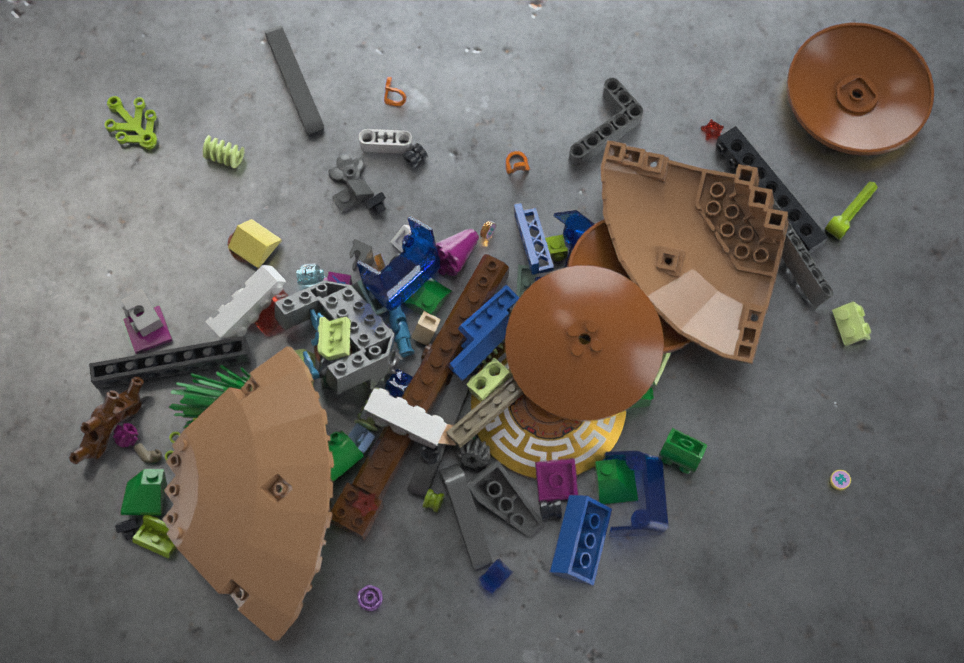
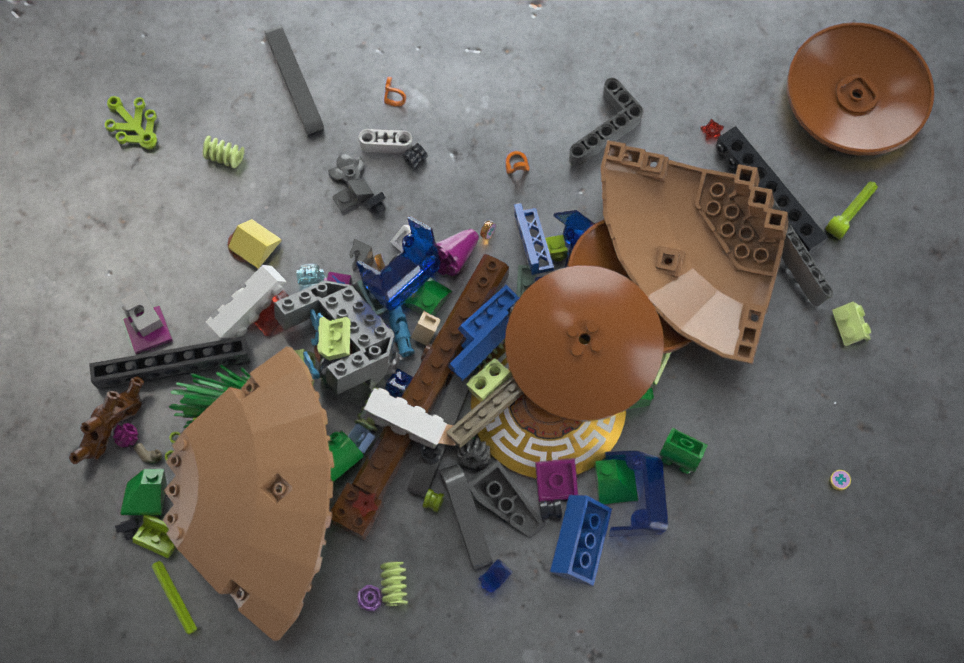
none -> lime axle [152,561,197,634]
none -> yellowish green piece [380,562,408,606]

